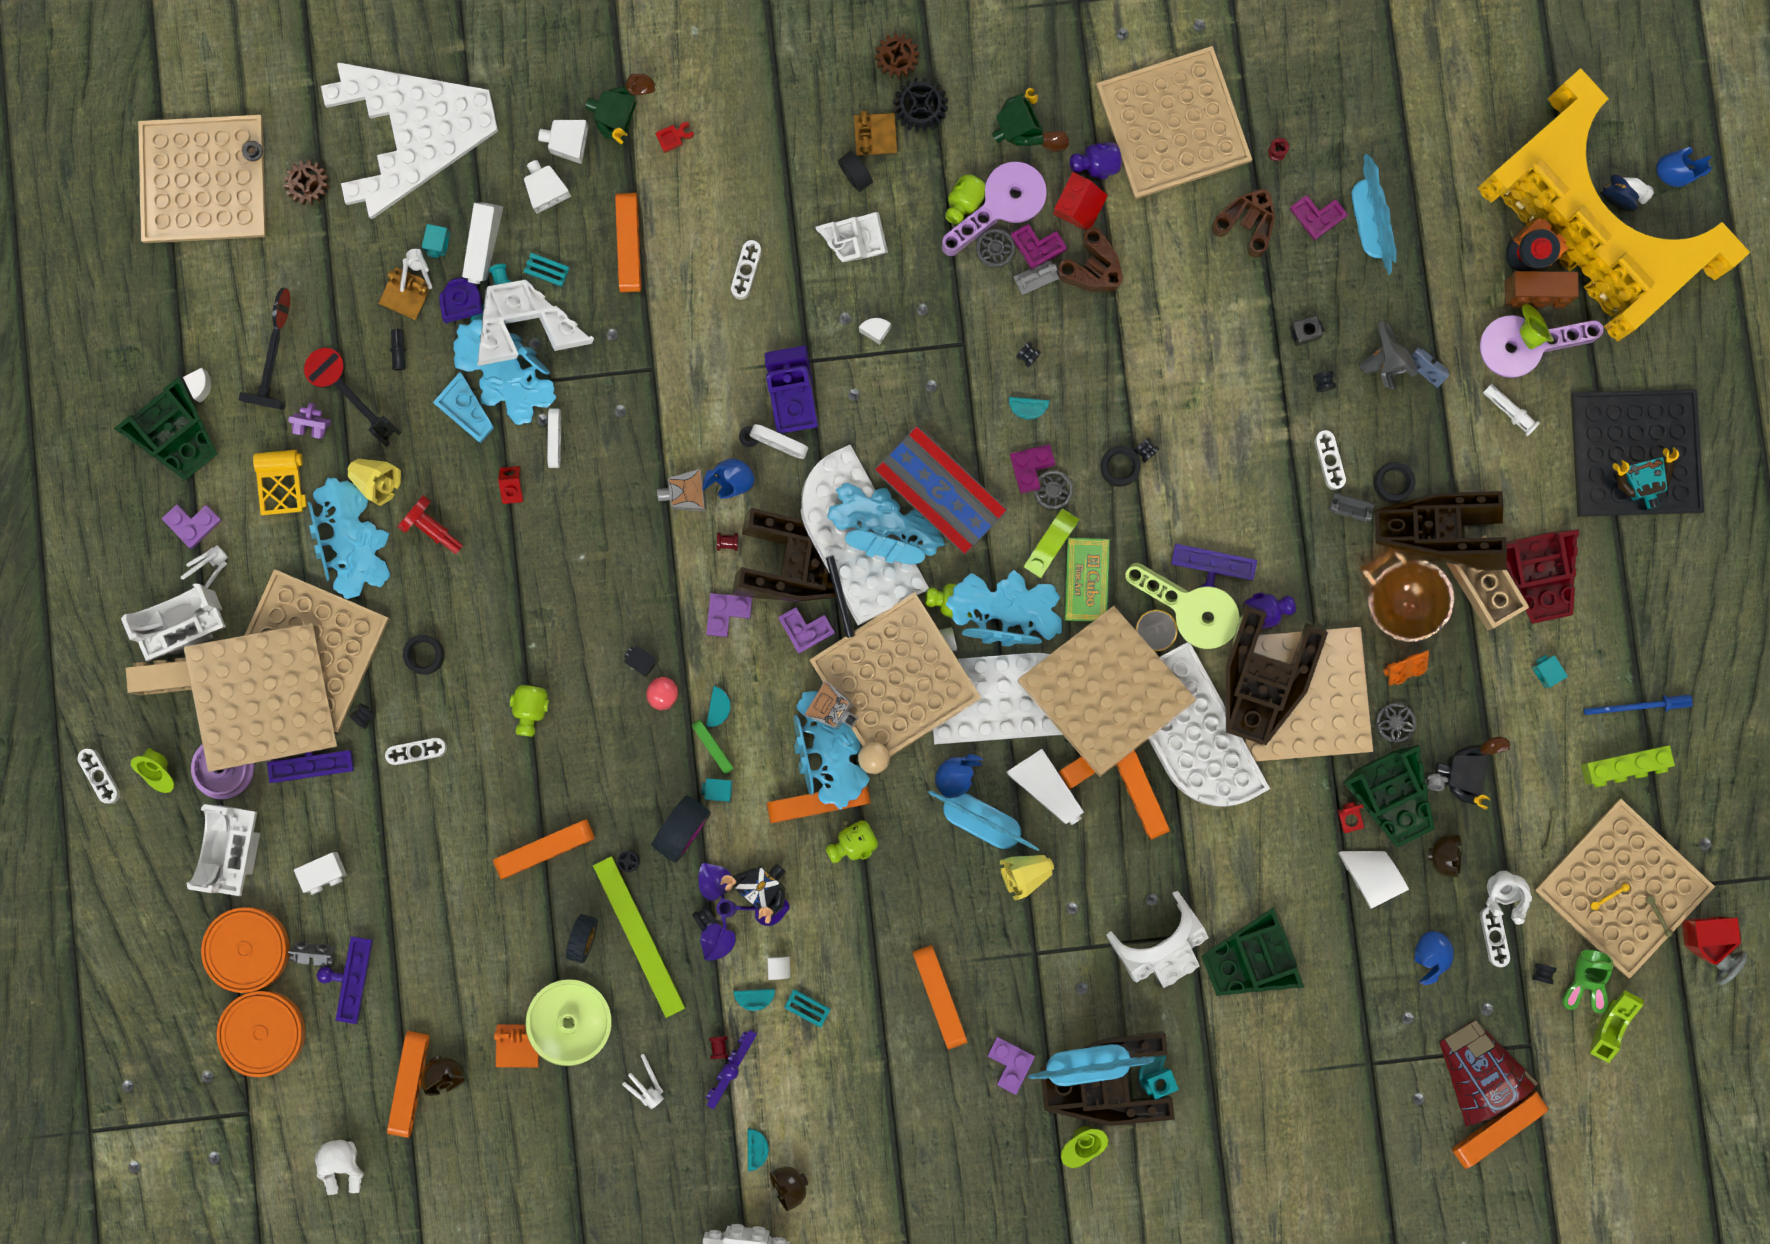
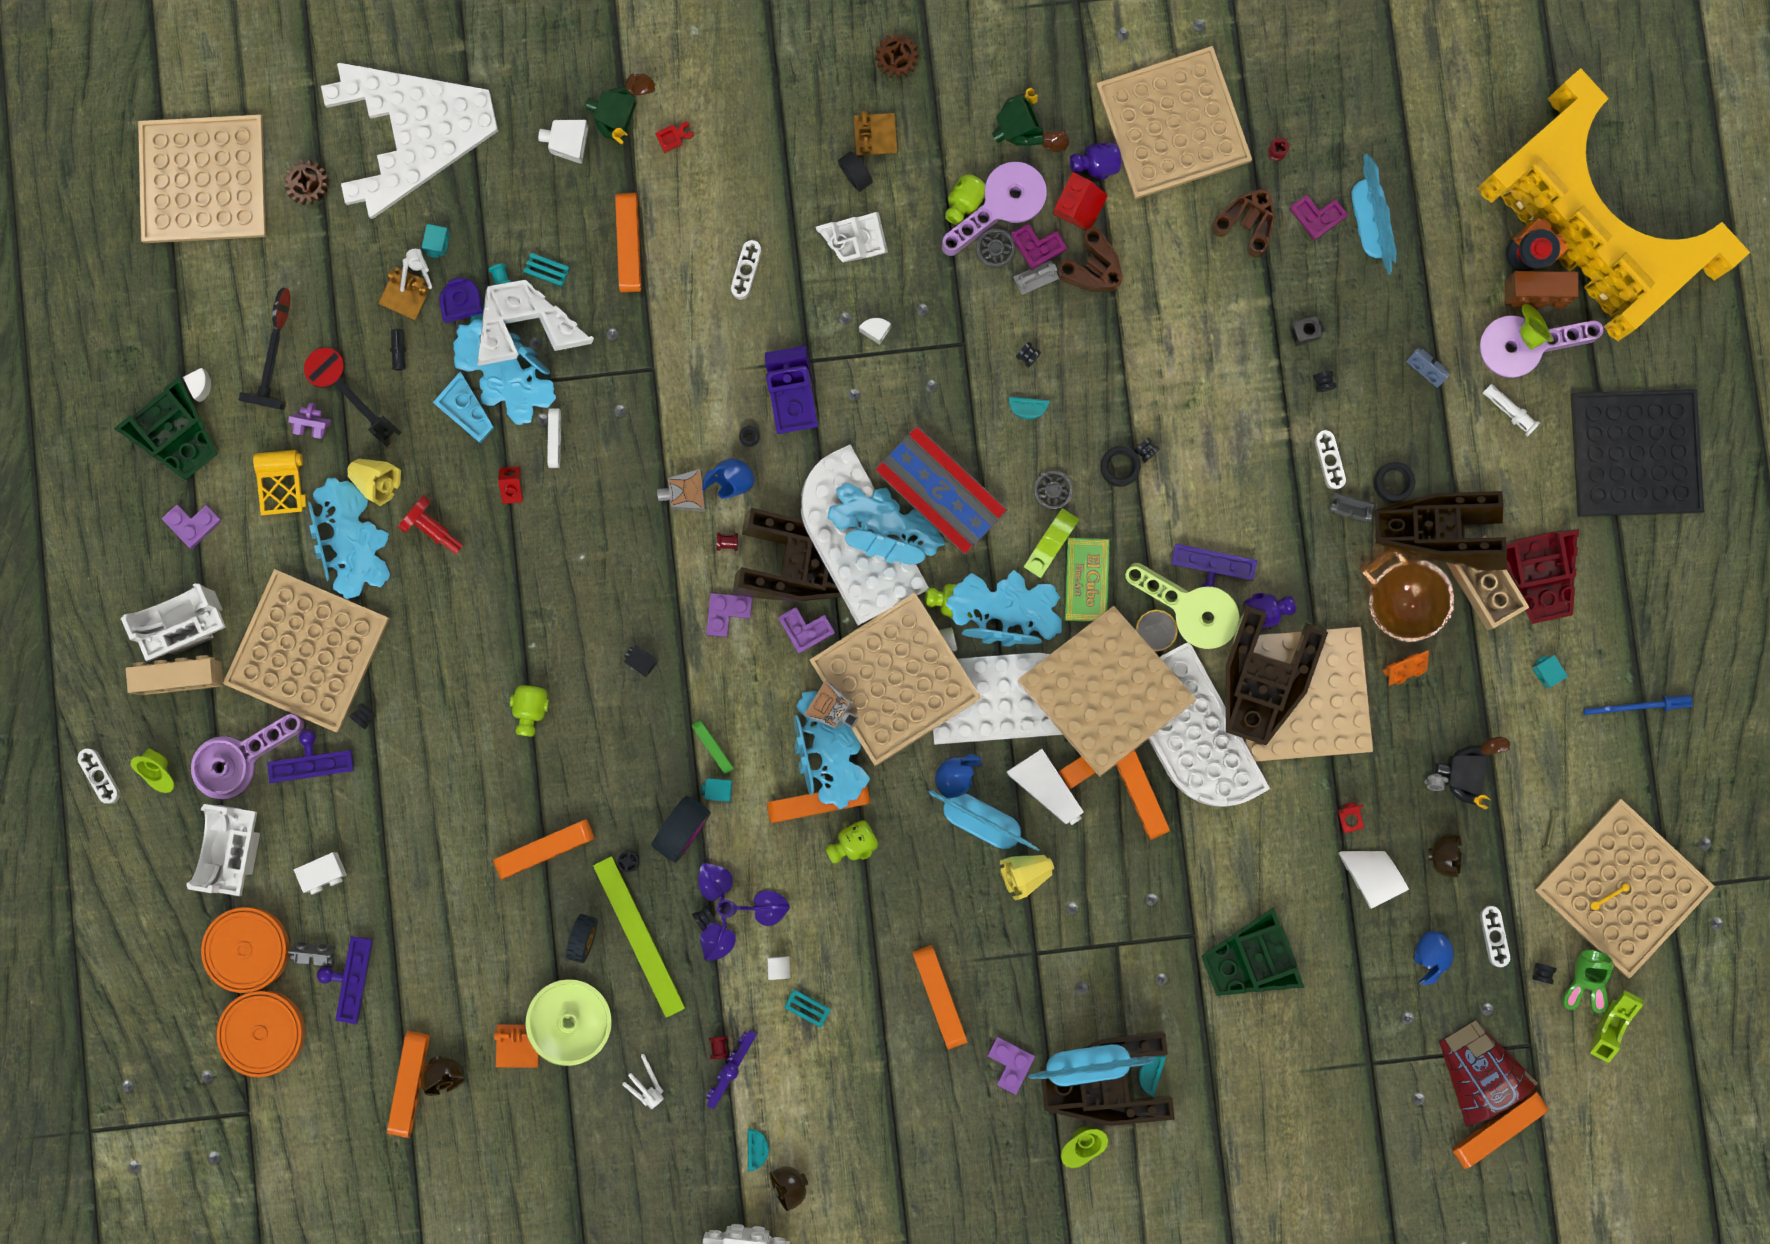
white plant [181,545,228,588] -> none
tan plate [184,623,337,772] -> none
black plate [242,141,263,162] -> none
white hair [315,1140,364,1195] -> none
white beam [385,738,447,765] -> none
black tyre [403,635,445,675] -> none
white slope [462,202,503,284] -> none
white torso [524,160,571,214] -> none
coral hair [646,677,678,710] -> none
teal tile [706,686,731,727] -> none
torso [720,864,786,923] -> none
teal tile [733,988,775,1011] -> none
white beam [750,424,808,459] -> none
black bar [826,555,855,638] -> none
tan hair [858,742,890,774] -> none
black gear [893,77,948,133] -> none
magenta plate [1010,444,1055,494] -> none
white piece [1106,891,1208,988] -> none
teal brick [1143,1067,1179,1100] -> none
dark green wedge [1343,745,1435,848] -> none
dark grey piece [1359,321,1419,390] -> none
dark grey wheel [1376,703,1416,743] -> none
white hair [1486,870,1532,925] -> none
lime brick [1580,745,1675,788] -> none
dark blue piece [1600,174,1654,212] -> none
torso [1612,447,1679,509] -> none
olive hinge [1646,896,1673,937] -> none
blue helmet [1656,147,1713,187] -> none
red piece [1682,916,1748,985] -> none

